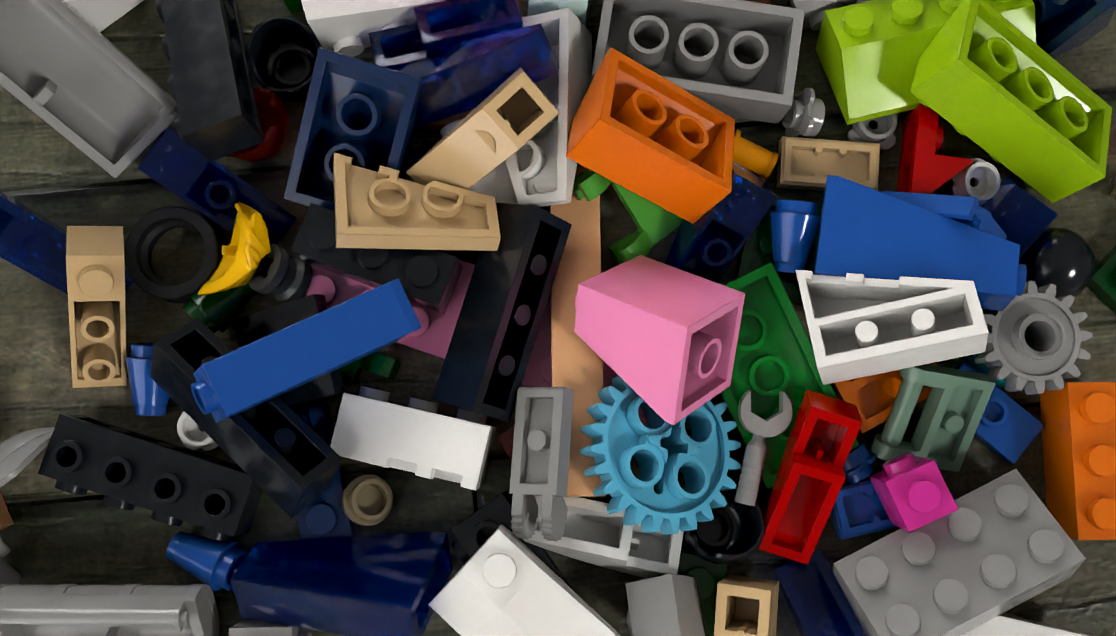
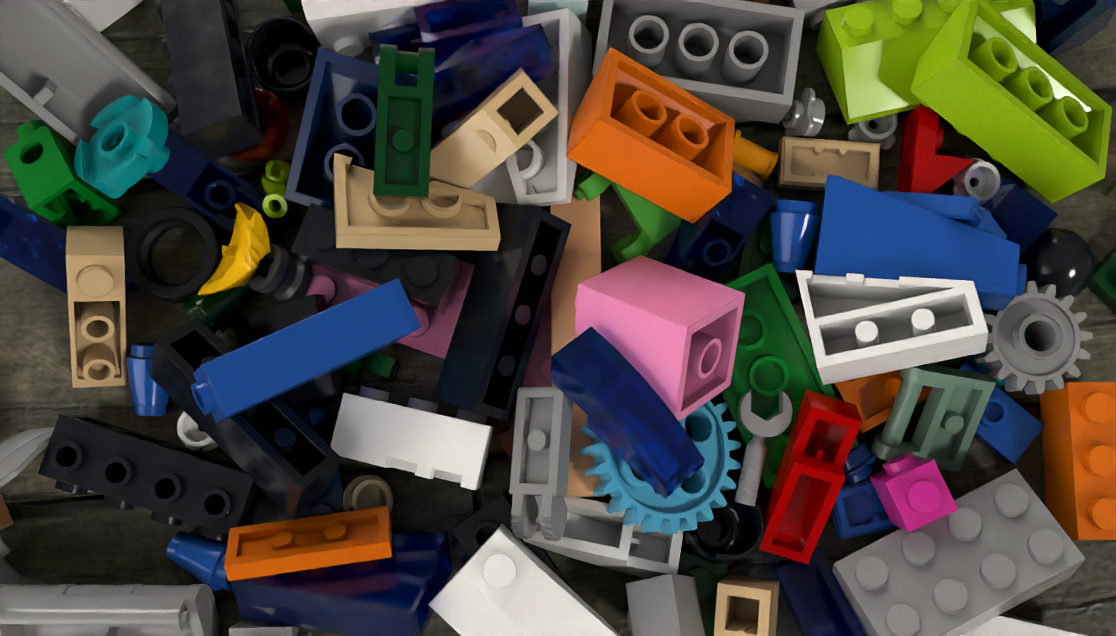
none -> green torso [4,120,124,231]
none -> teal plate [74,95,170,199]
none -> orange plate [224,506,392,581]
none -> lime arm [261,159,297,218]
none -> dark green plate [373,44,435,199]
none -> clear blue slope [550,326,705,499]

